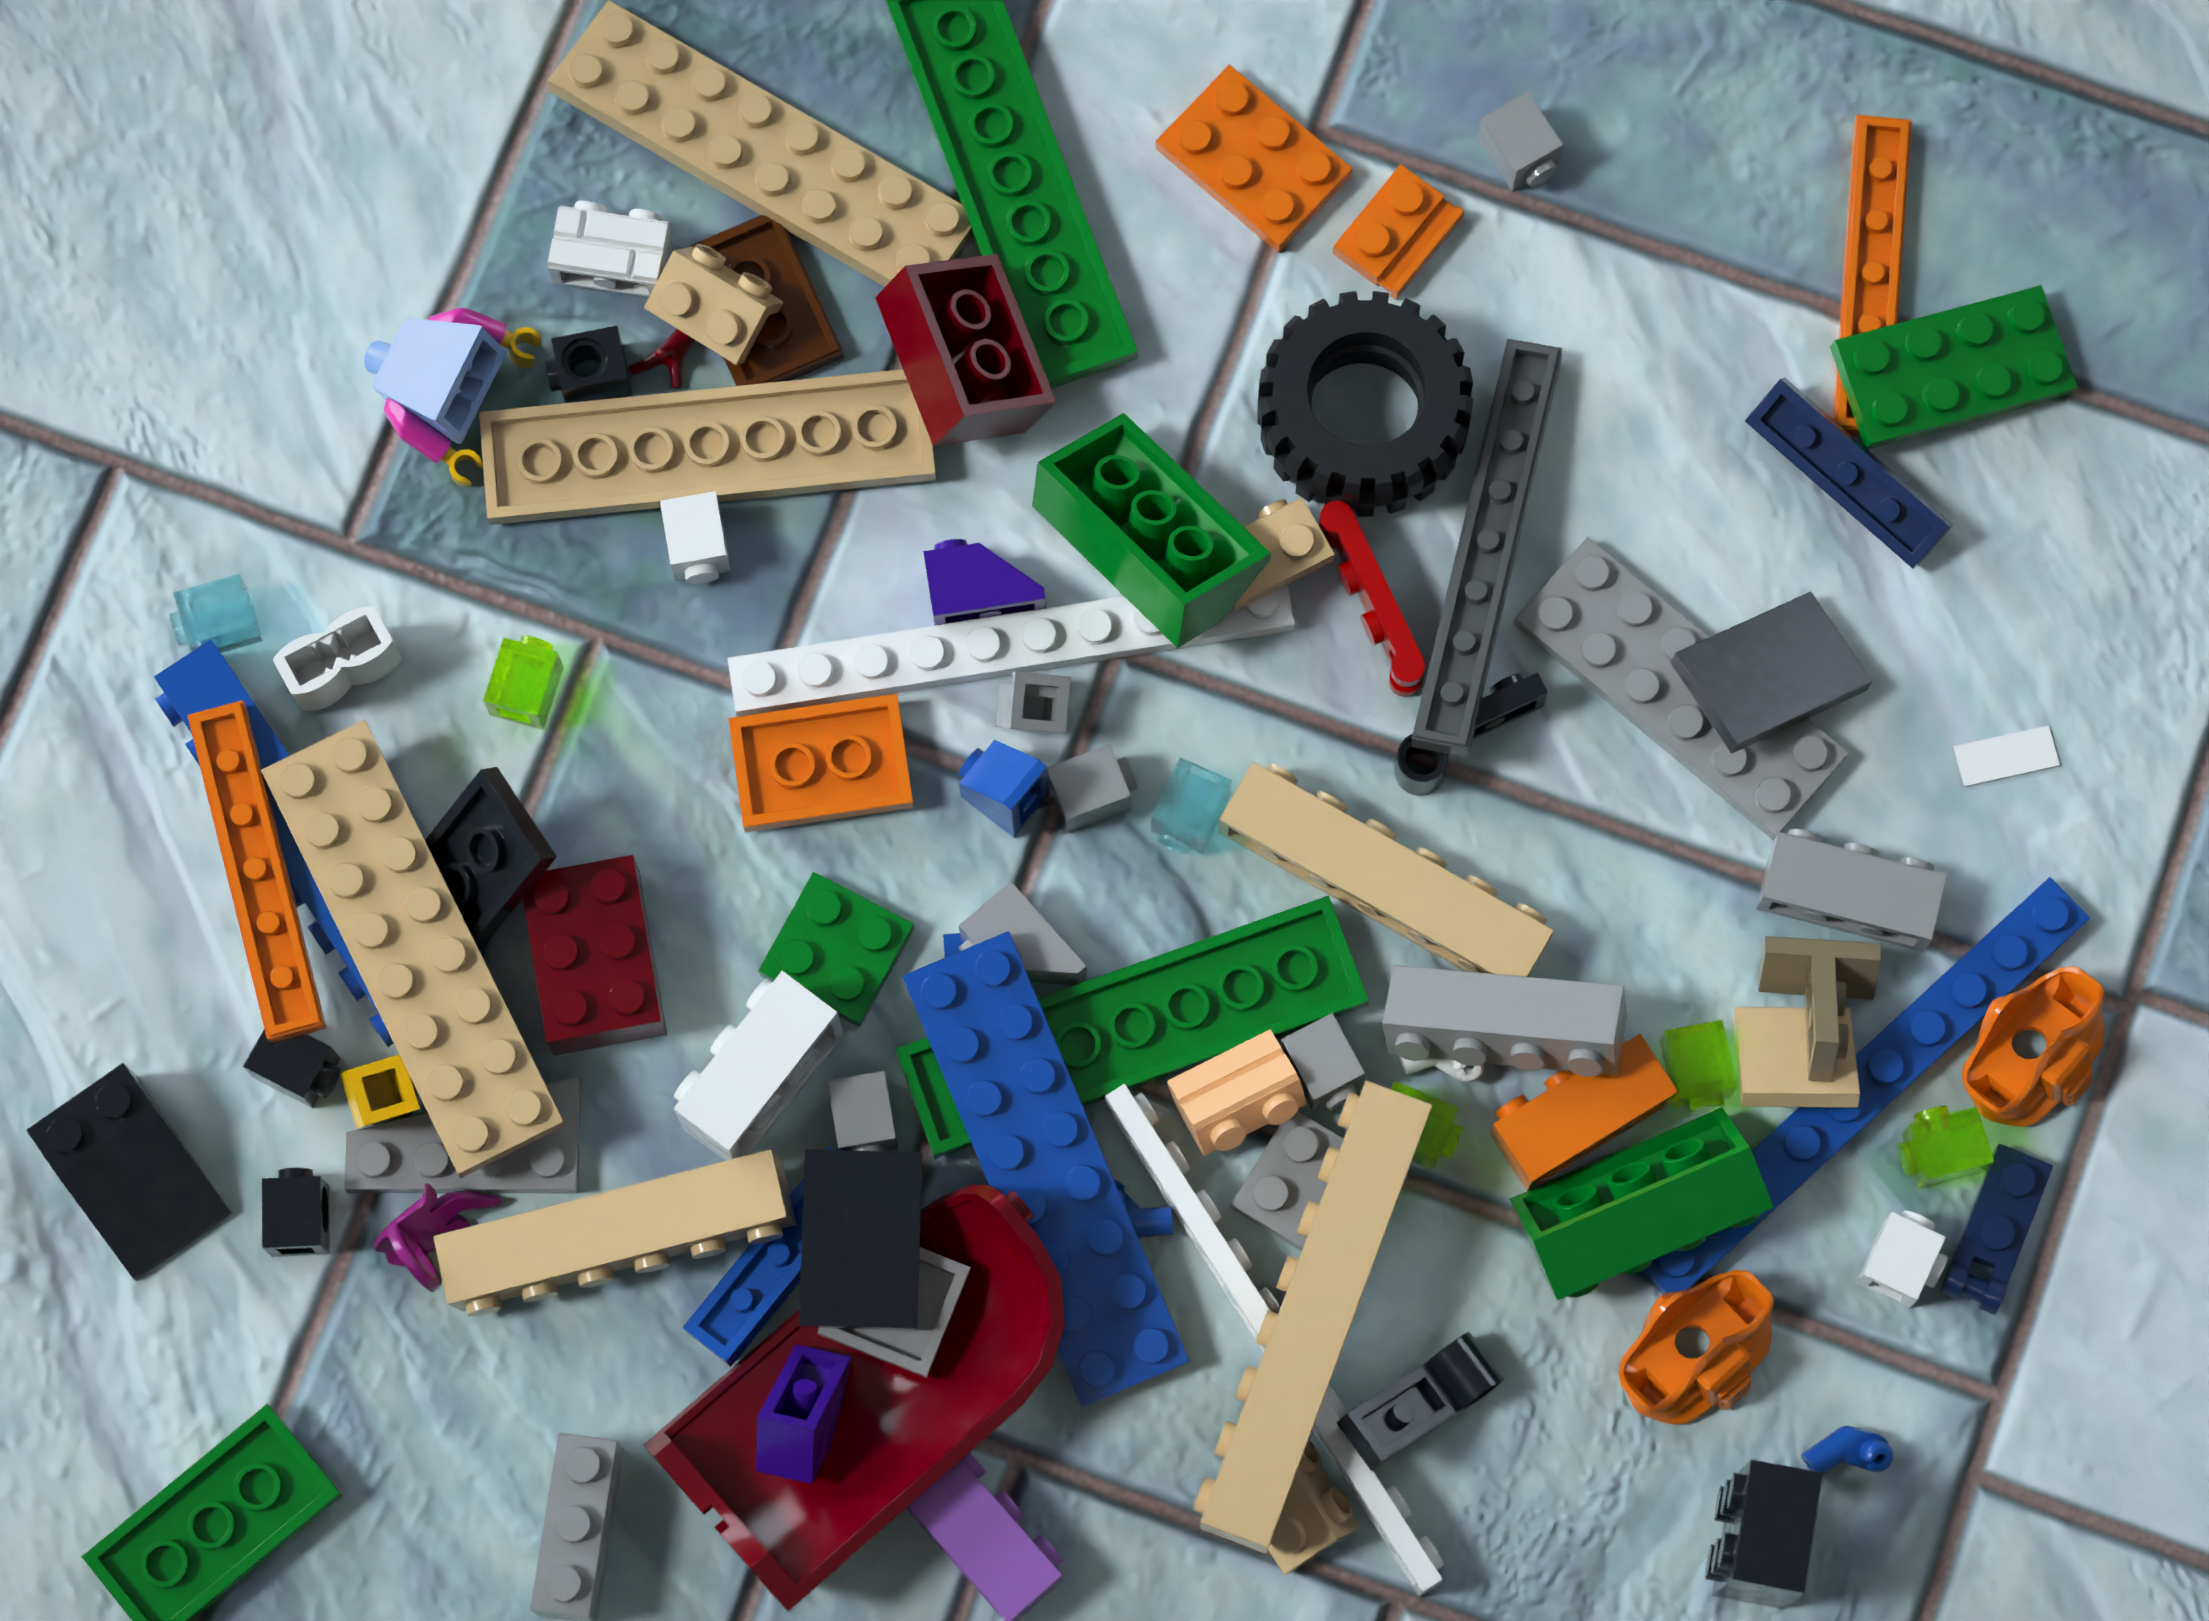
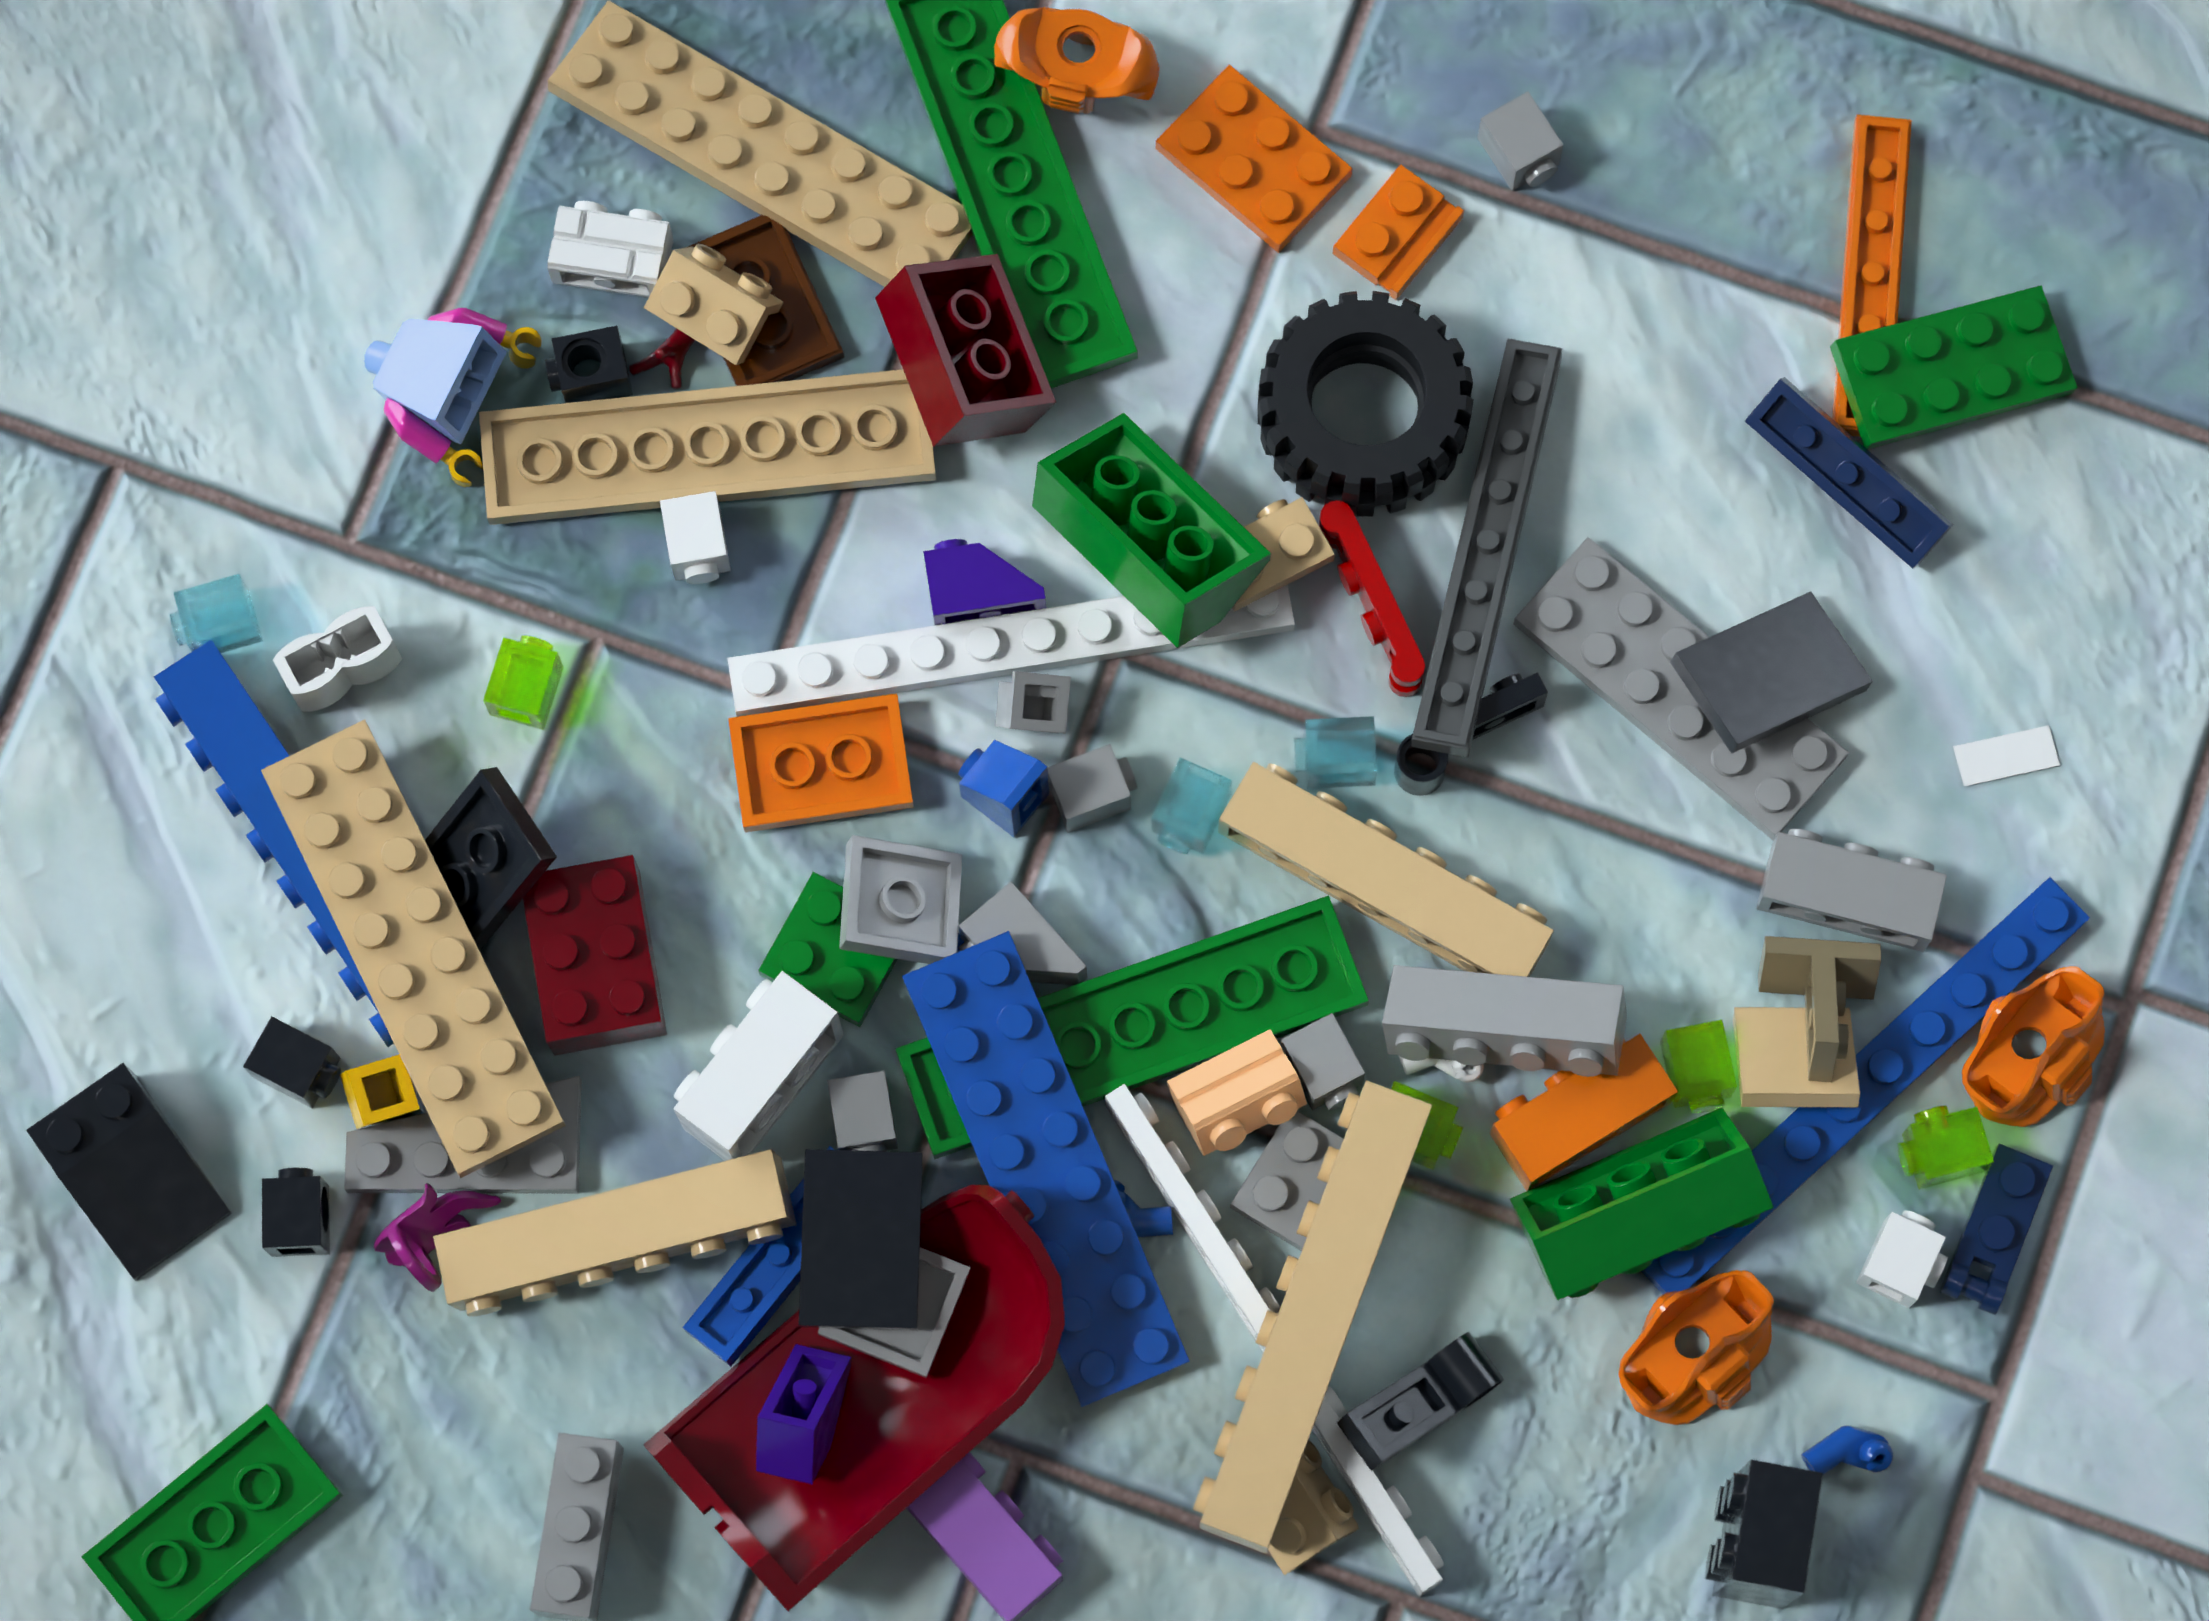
orange tile [187,700,327,1044] -> none
none -> light grey hinge [839,835,962,964]
none -> orange piece [994,7,1160,114]
none -> clear light blue brick [1294,716,1377,789]

